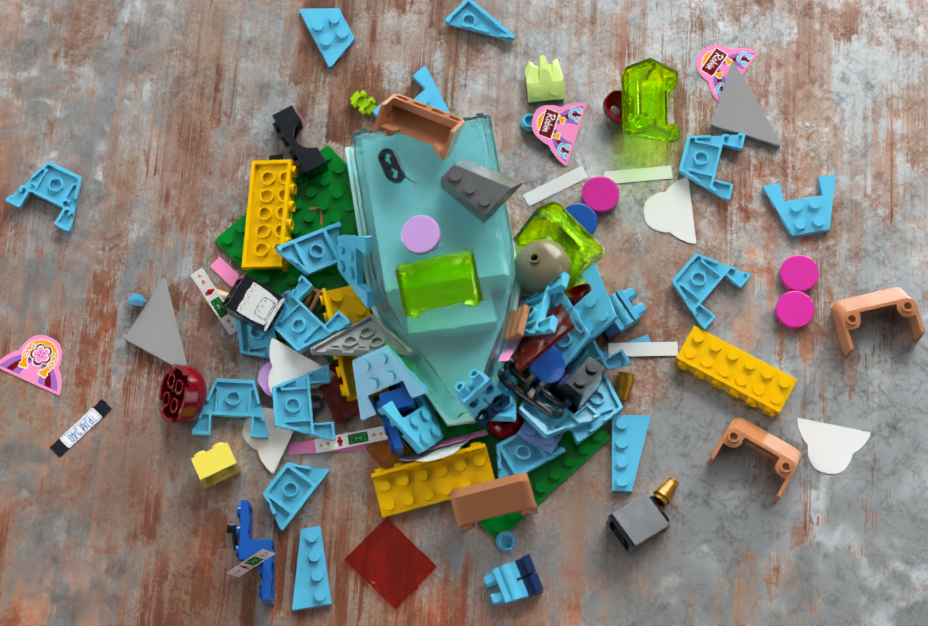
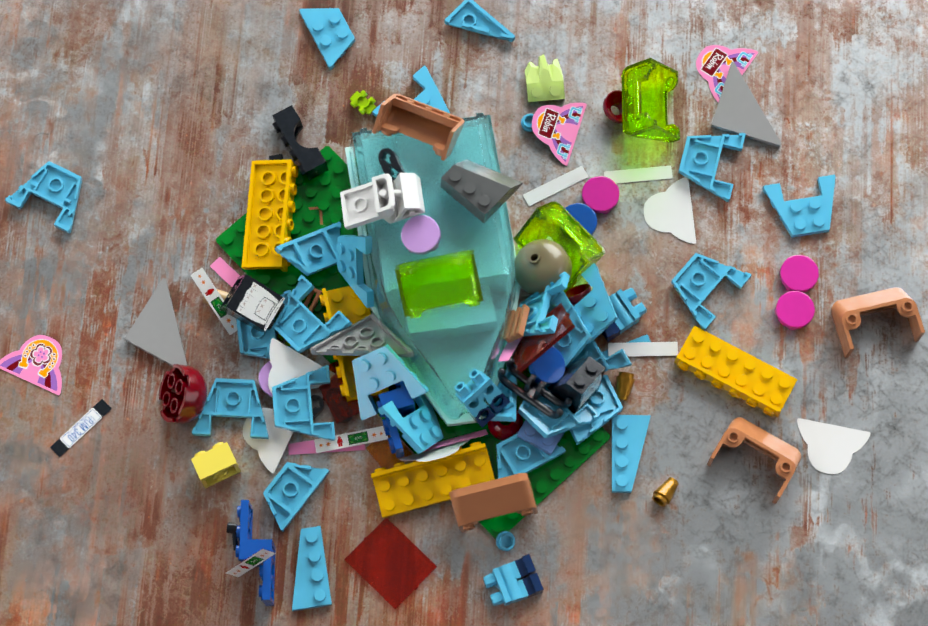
medium azure plate [128,293,147,307] -> none
slope [606,493,669,555] -> none
none -> white piece [340,173,425,230]

